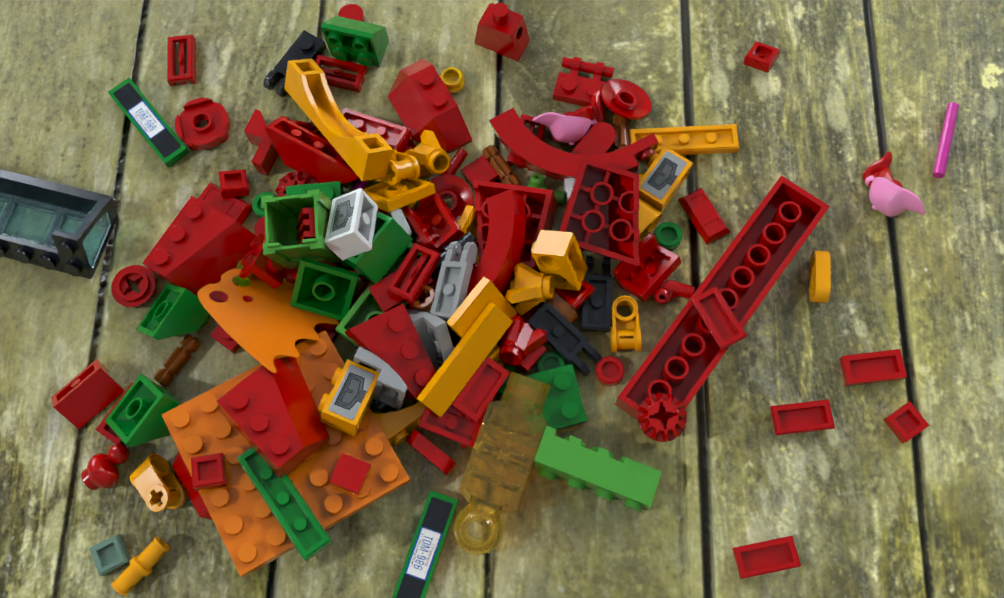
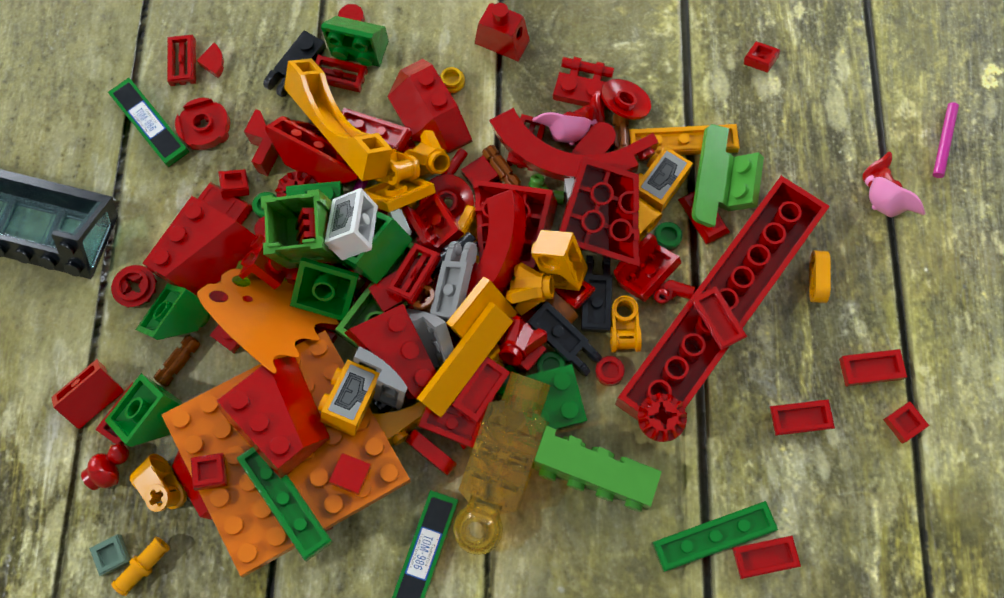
none -> red tile [197,43,224,78]
none -> green tile [652,501,778,572]
none -> bright green plate [692,124,764,227]

